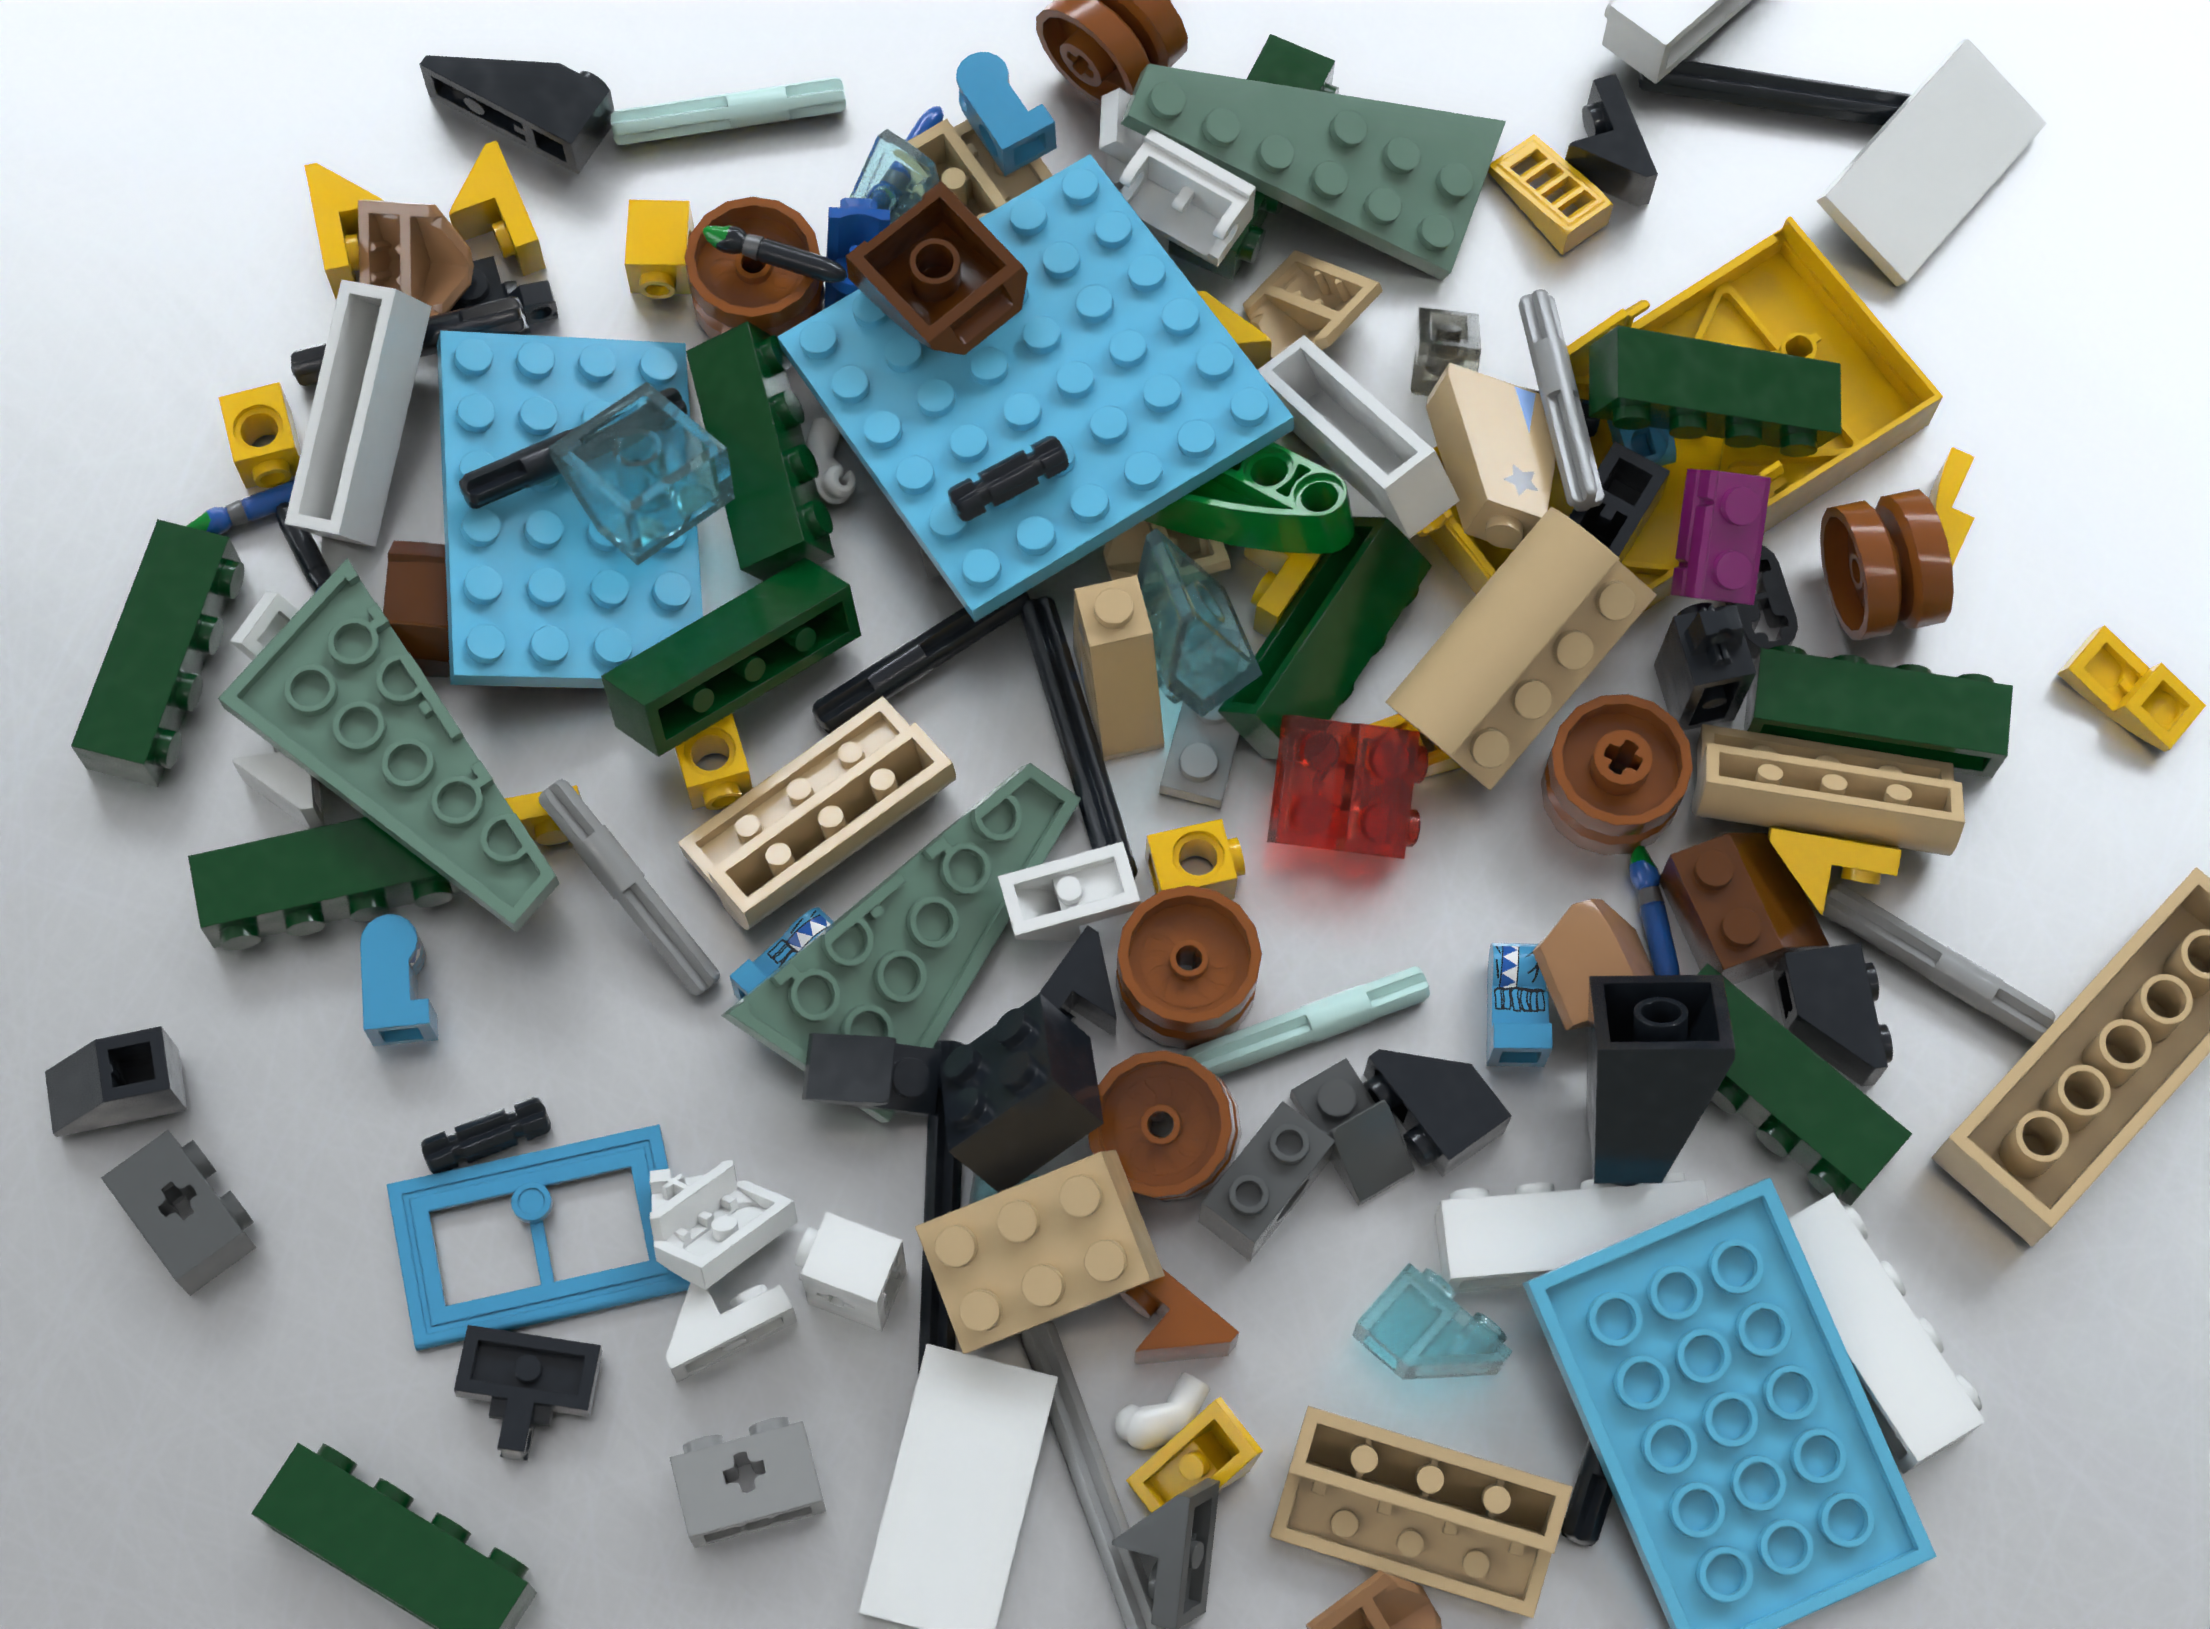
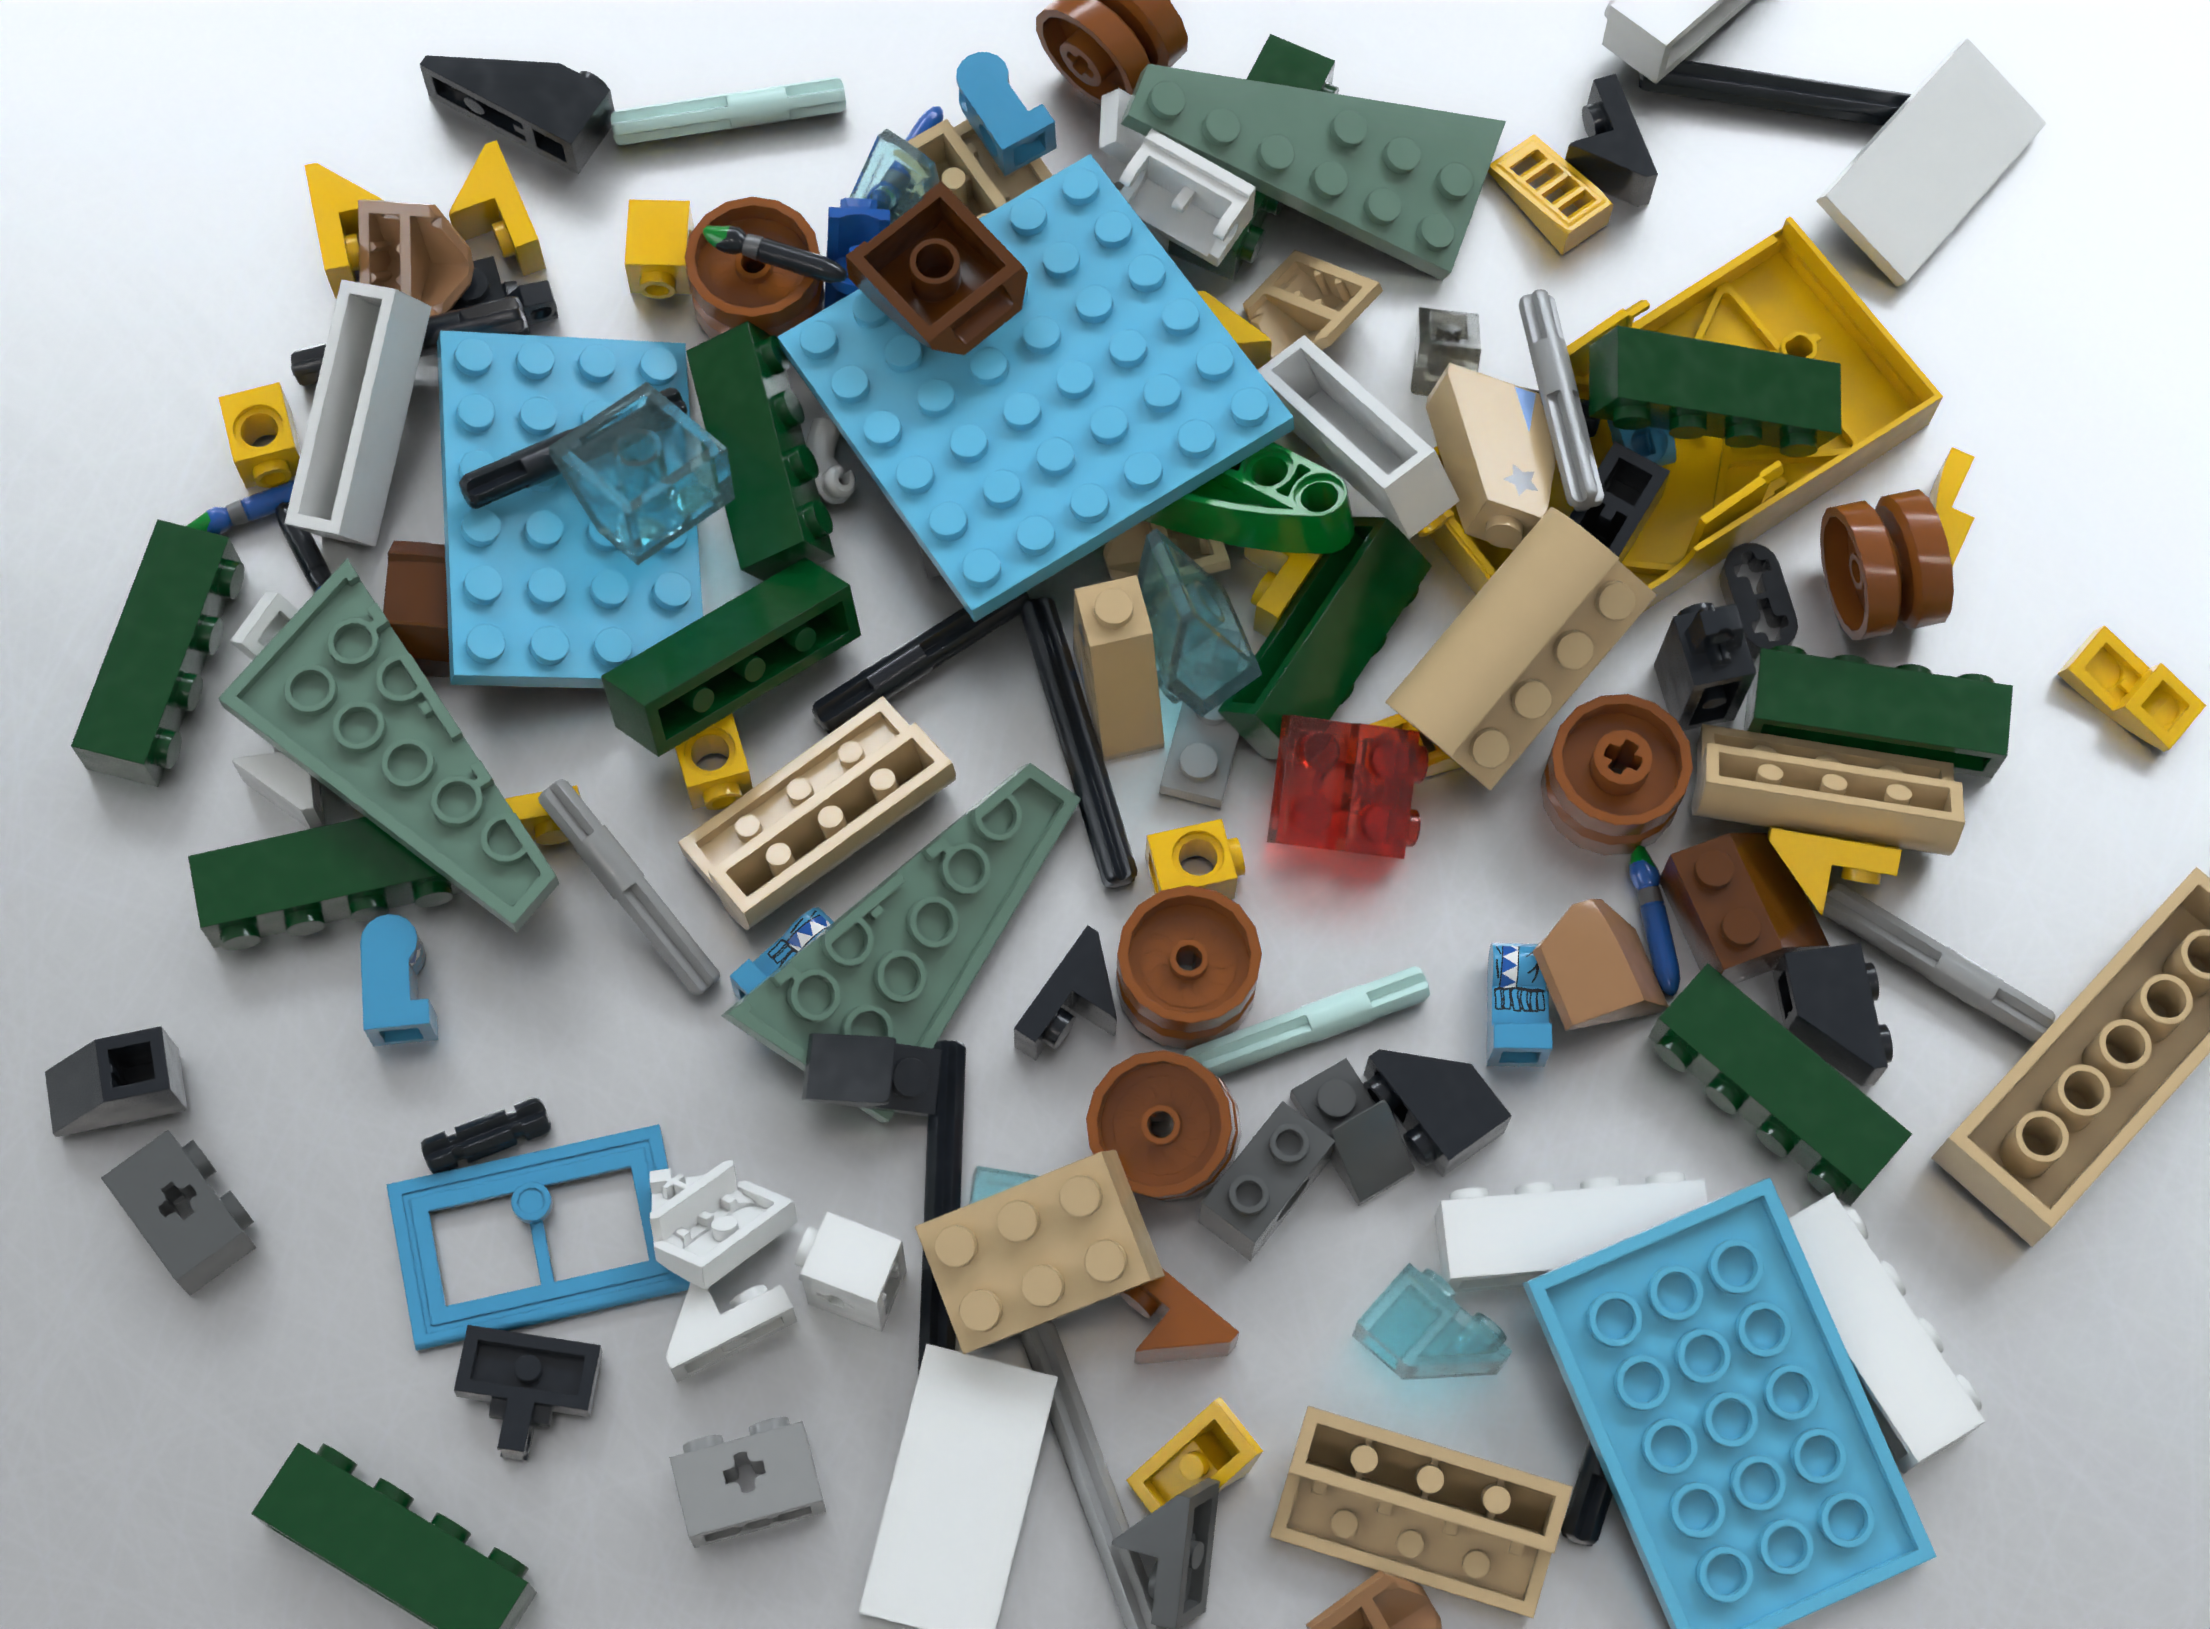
black brick [940,993,1104,1193] -> none
black axle [948,436,1069,521] -> none
white slope [998,841,1141,942] -> none
white arm [1115,1373,1211,1450] -> none
black slope [1586,975,1735,1187] -> none
magenta brick [1670,469,1771,605] -> none

